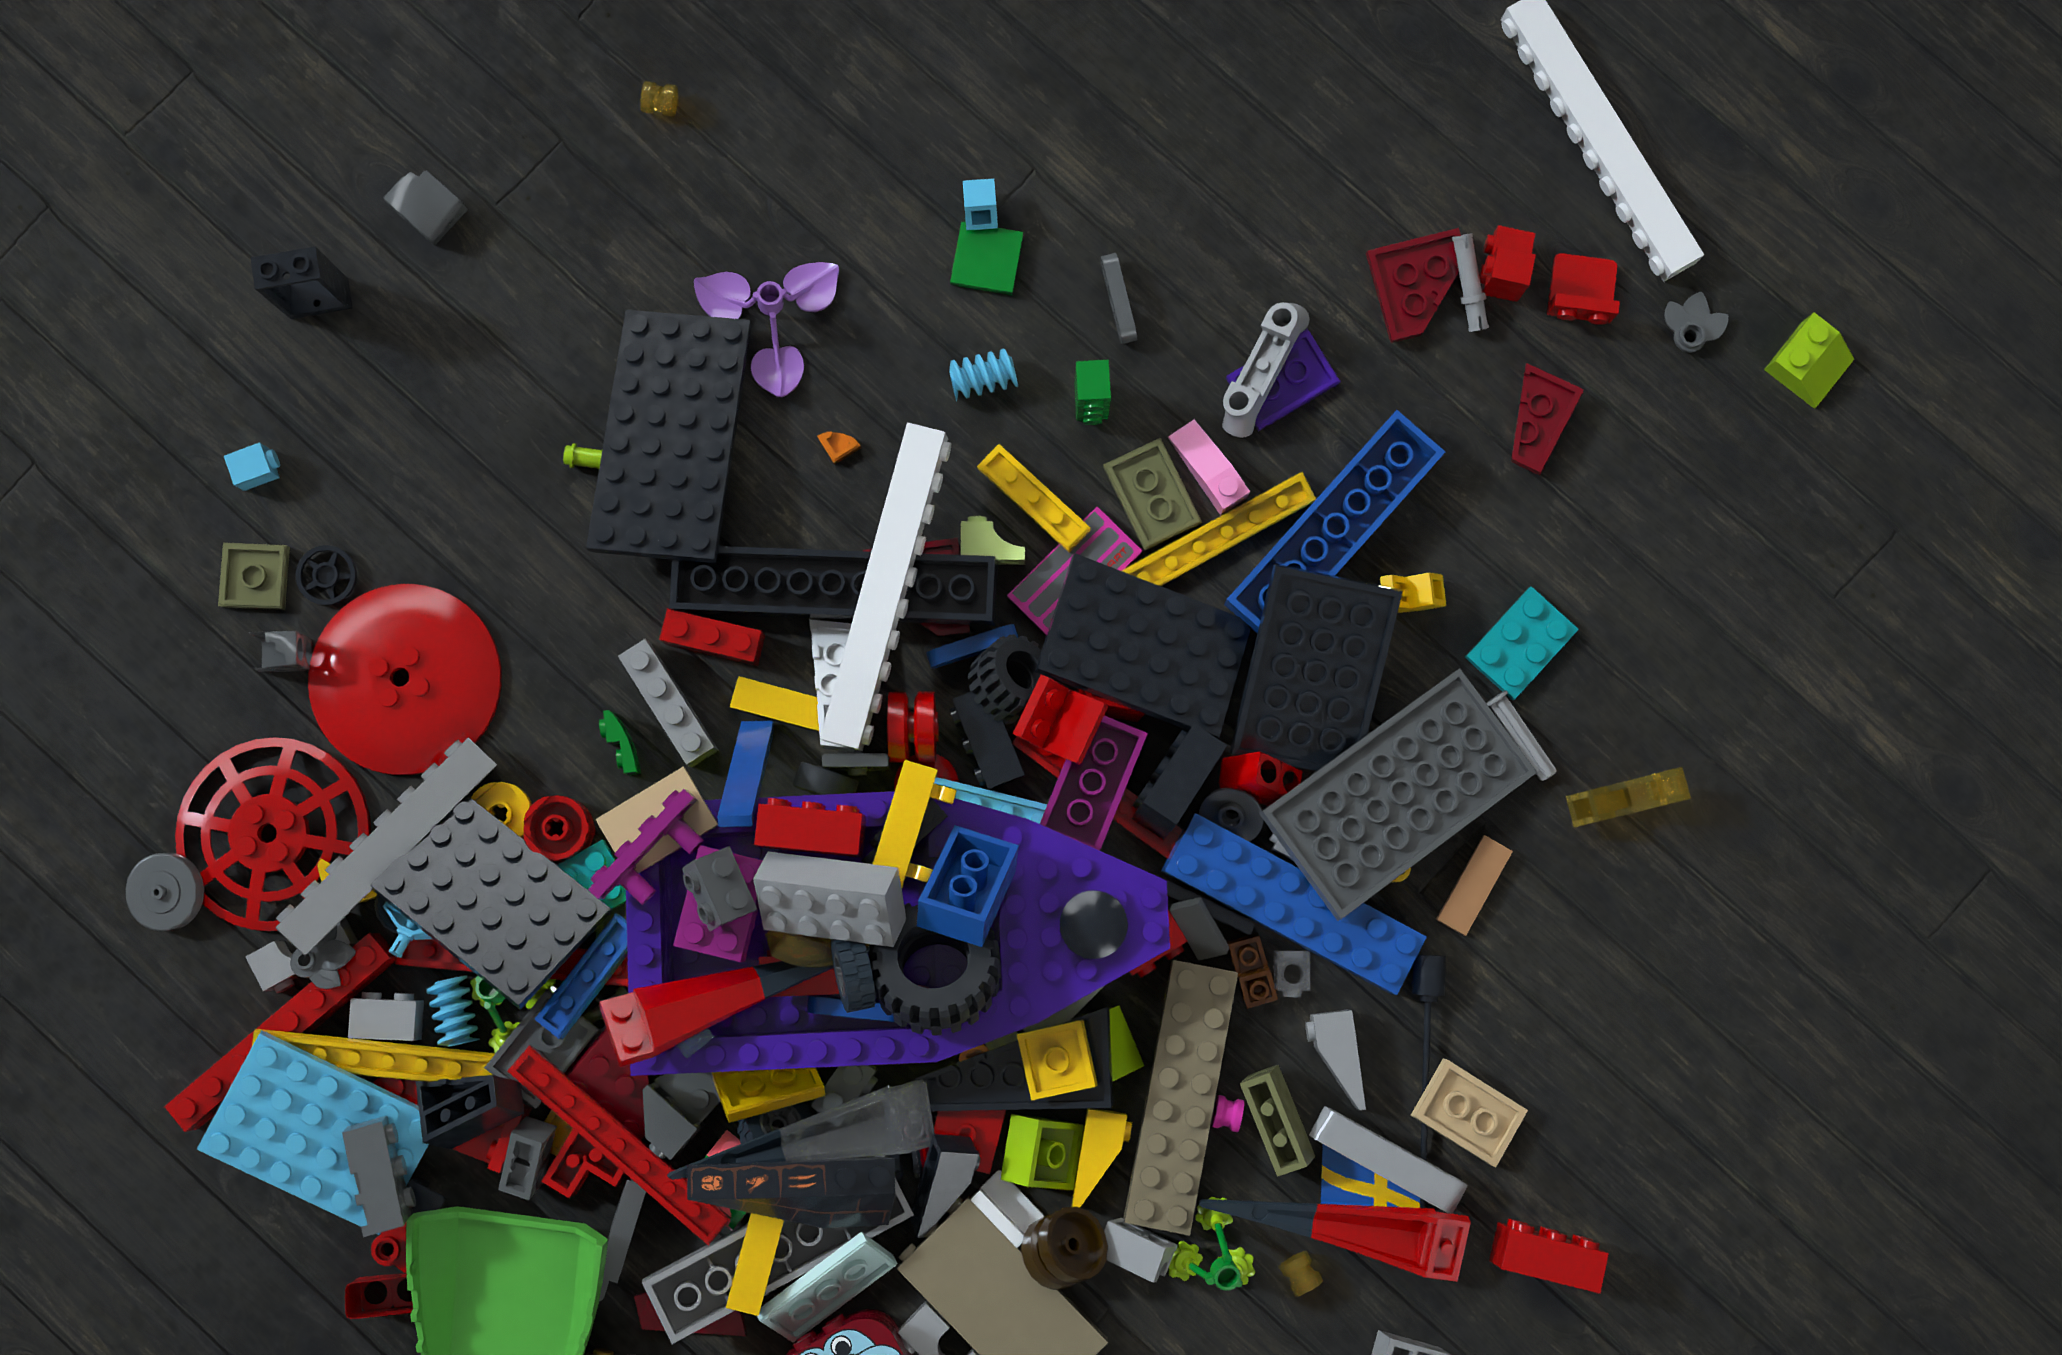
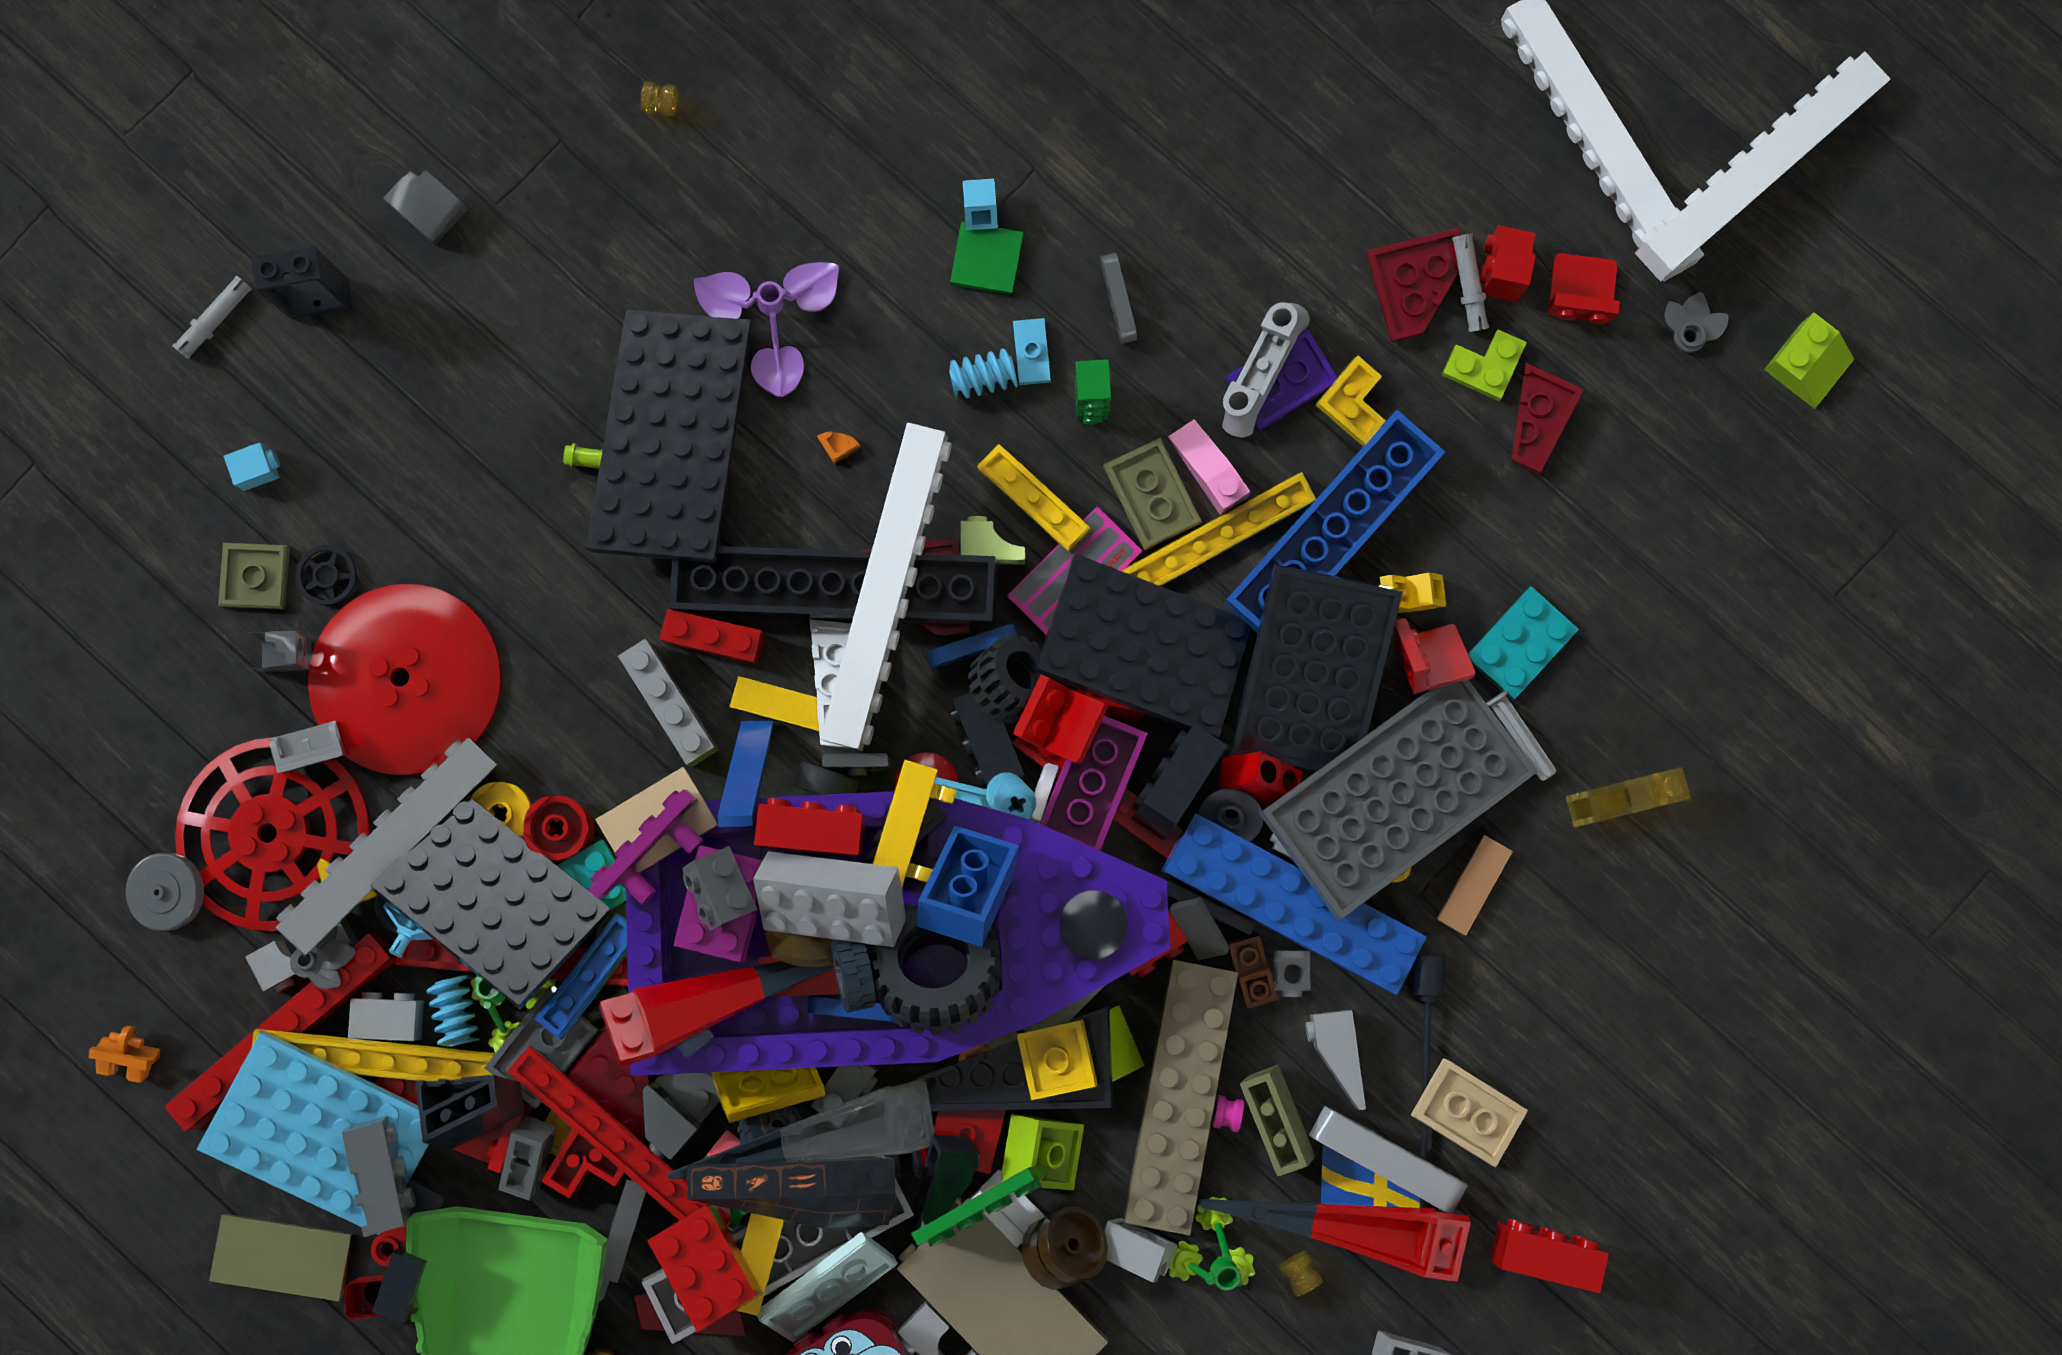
green slope [599,710,641,775] -> none
red wheel [887,691,939,763] -> none
yellow slope [1072,1108,1132,1208] -> none
none -> orange hips [88,1025,161,1083]
none -> light grey pin [172,275,252,359]
none -> olive tile [209,1214,354,1301]
none -> light grey hinge [269,721,346,773]
none -> black tile [372,1249,427,1325]
none -> red brick [647,1204,763,1332]
none -> green plate [911,1164,1048,1247]
none -> medium azure piece [986,772,1036,820]
none -> medium azure plate [1013,318,1051,385]
none -> white tile [1030,763,1058,824]
none -> yellow plate [1316,356,1386,446]
none -> red bracket [1393,618,1475,694]
none -> lime plate [1441,330,1527,401]
none -> white brick [1635,52,1890,282]

